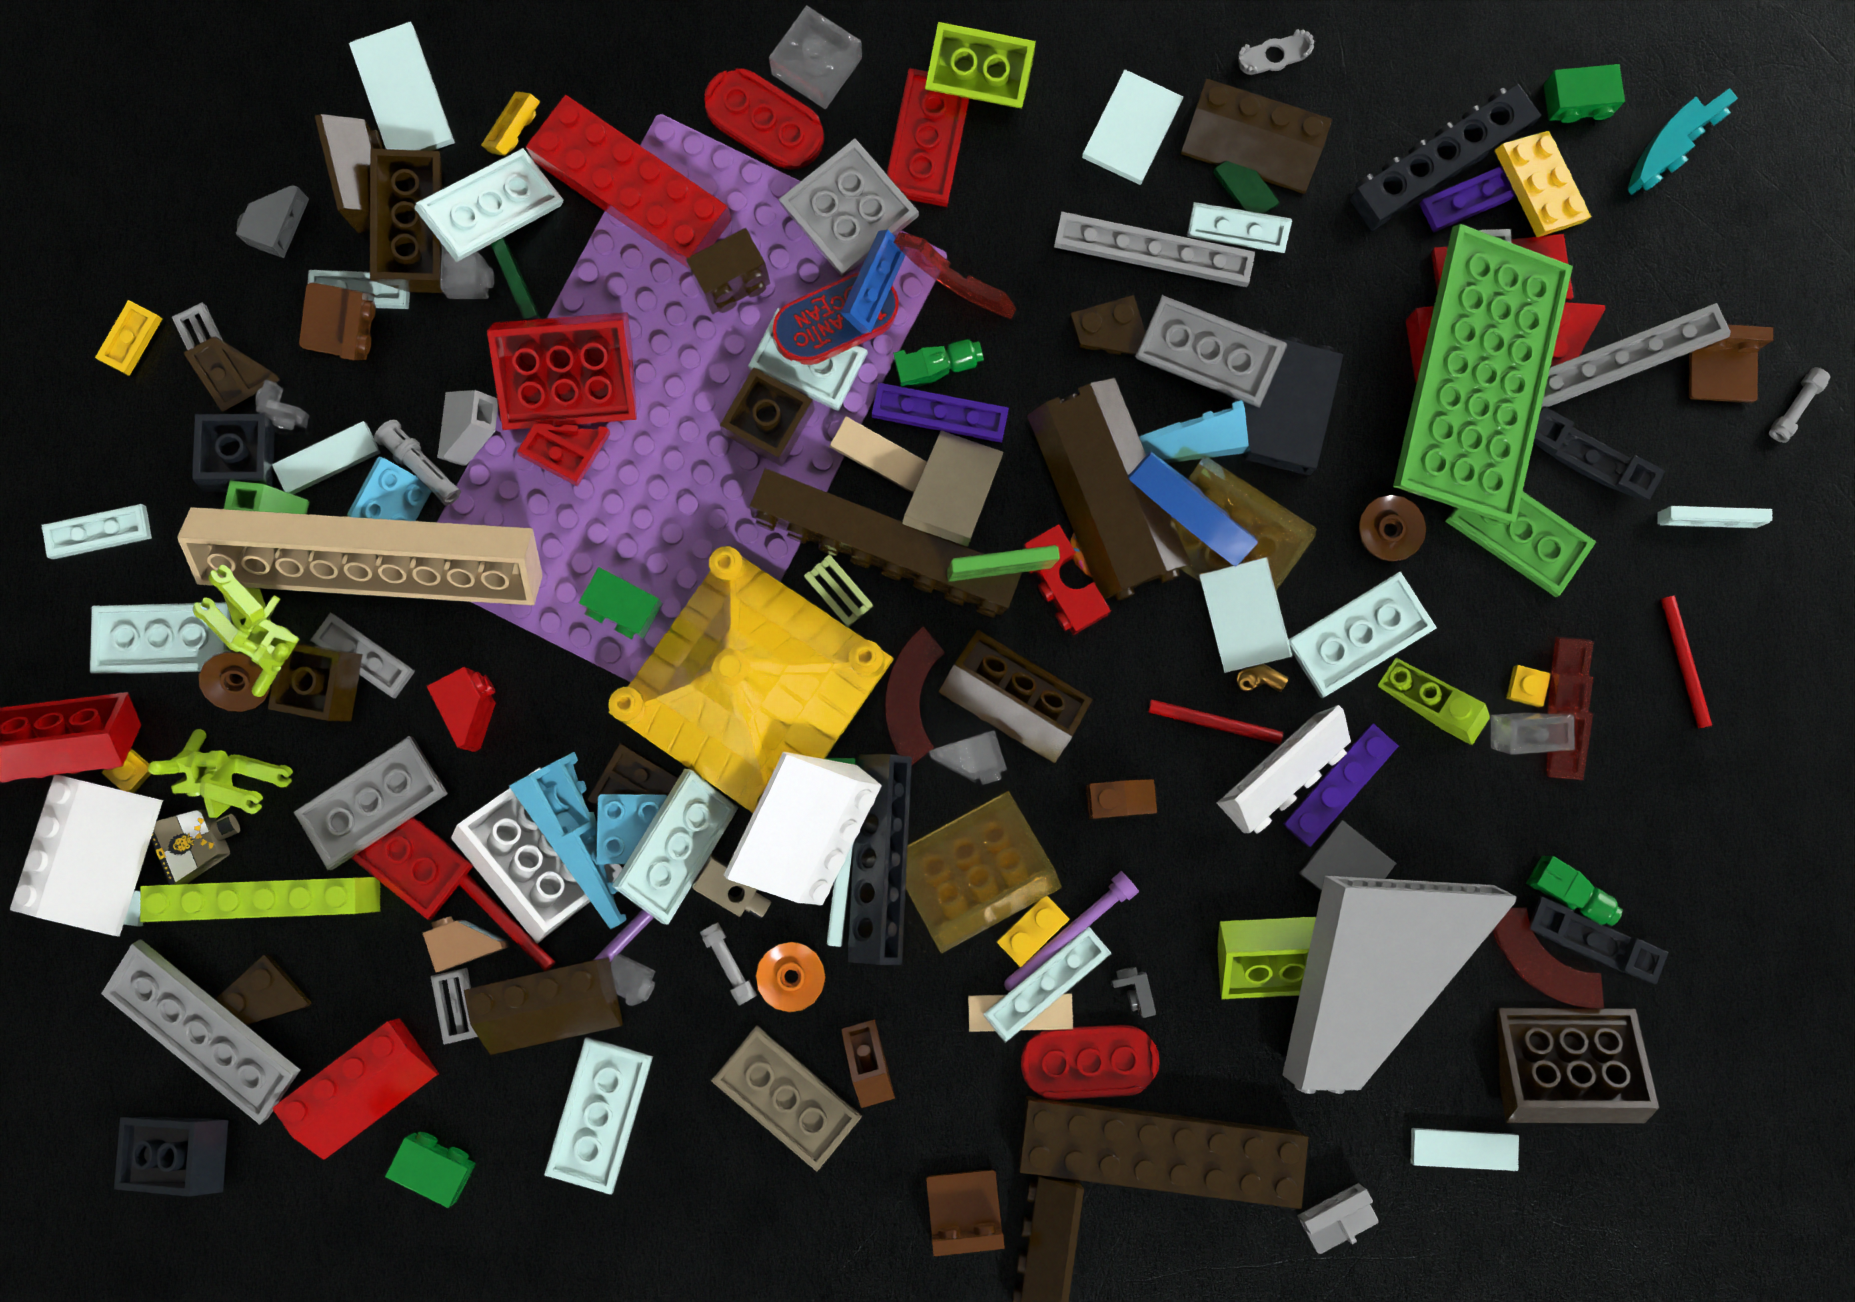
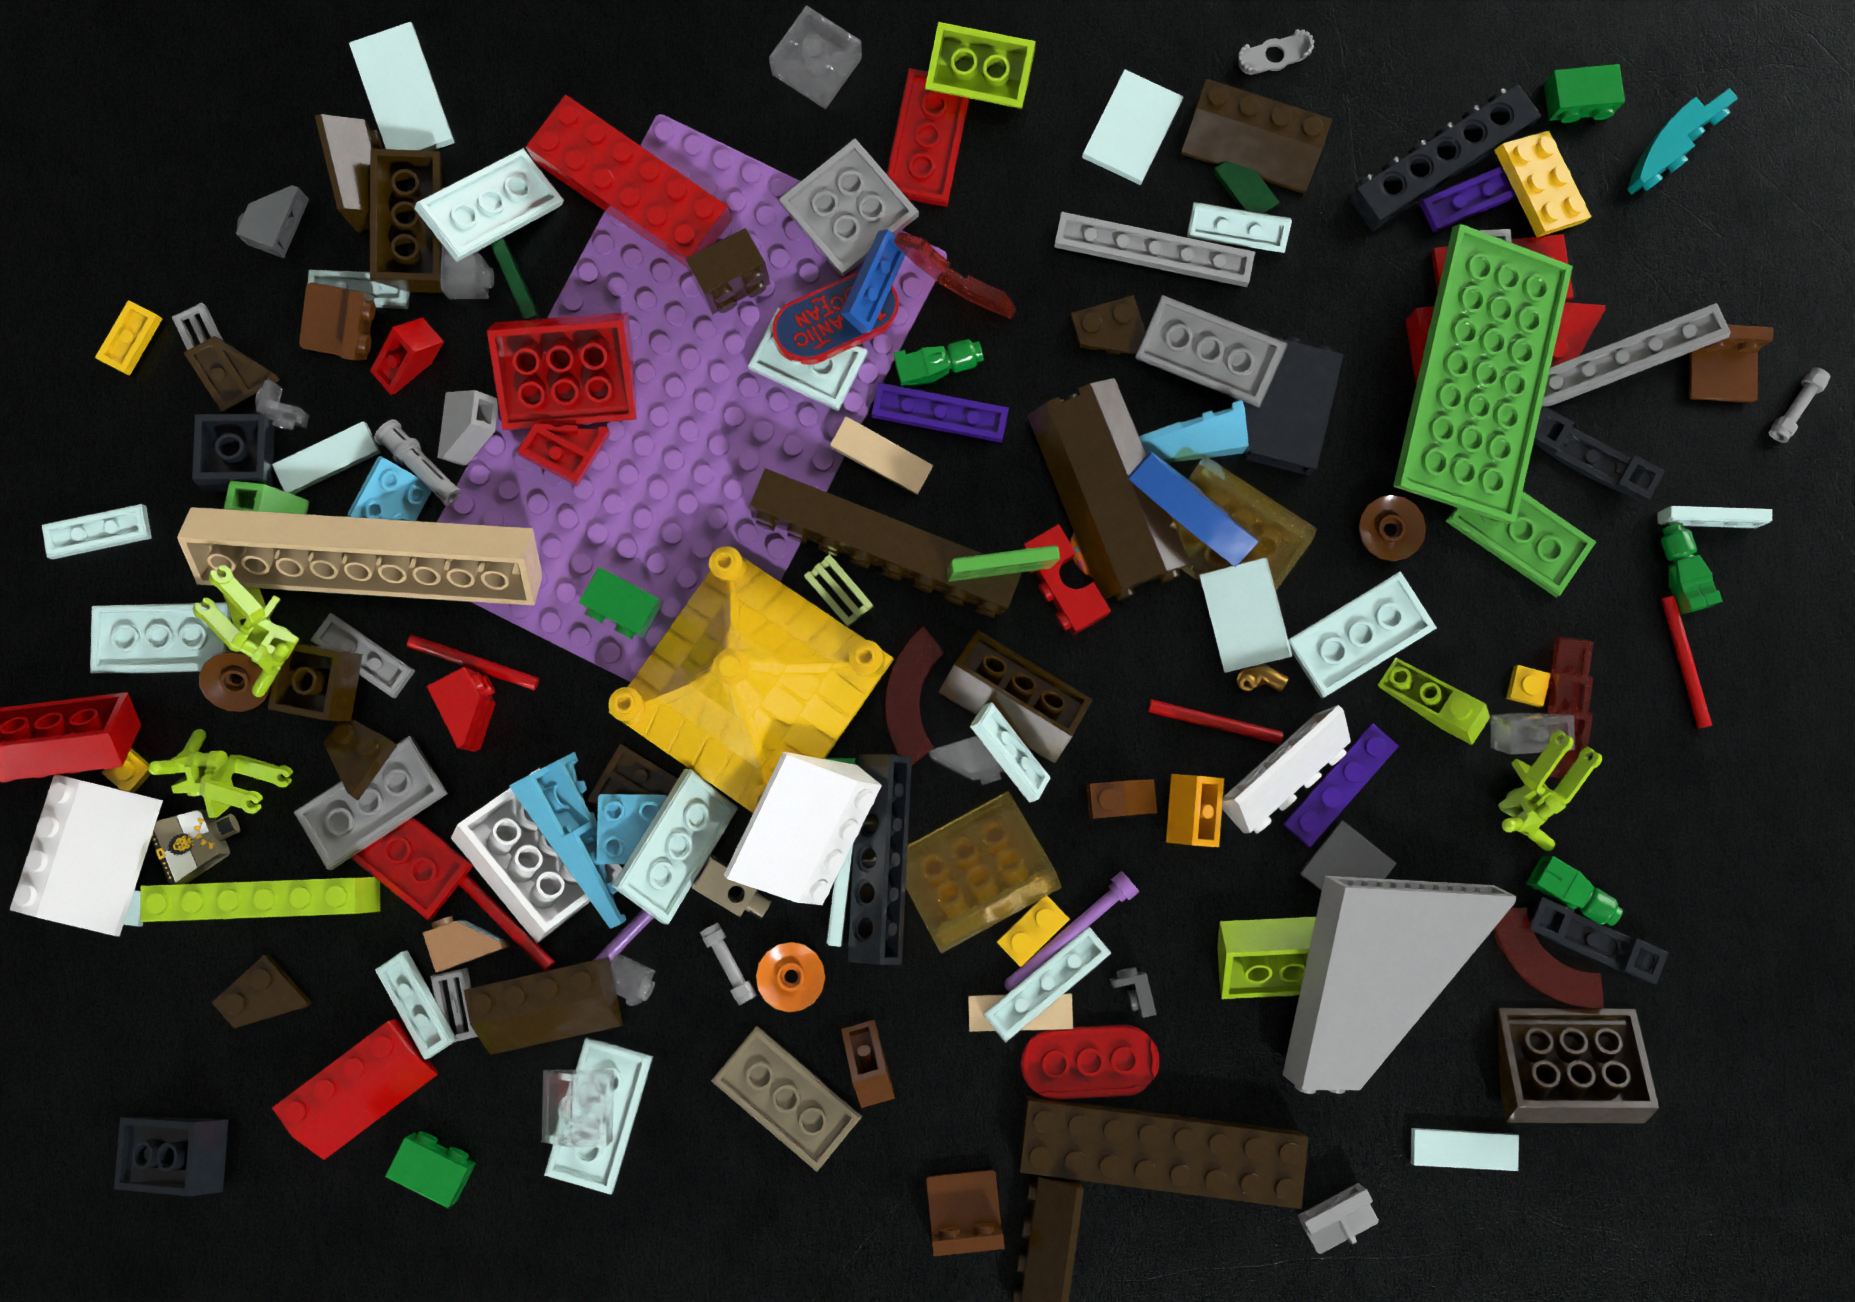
light grey plate [101,939,300,1124] -> none
yellow plate [481,92,540,156] -> none
red tile [705,69,824,169] -> none
dark brown brick [720,367,815,467] -> none
dark tan tile [902,431,1003,547] -> none
none -> dark brown wing [323,719,397,800]
none -> red slope [370,317,444,395]
none -> light aqua tile [375,950,457,1060]
none -> red bar [407,634,539,690]
none -> clear slope [542,1069,614,1147]
none -> light aqua tile [970,702,1050,803]
none -> light orange brick [1166,774,1224,847]
none -> lime piece [1498,730,1602,851]
none -> green piece [1661,523,1723,615]

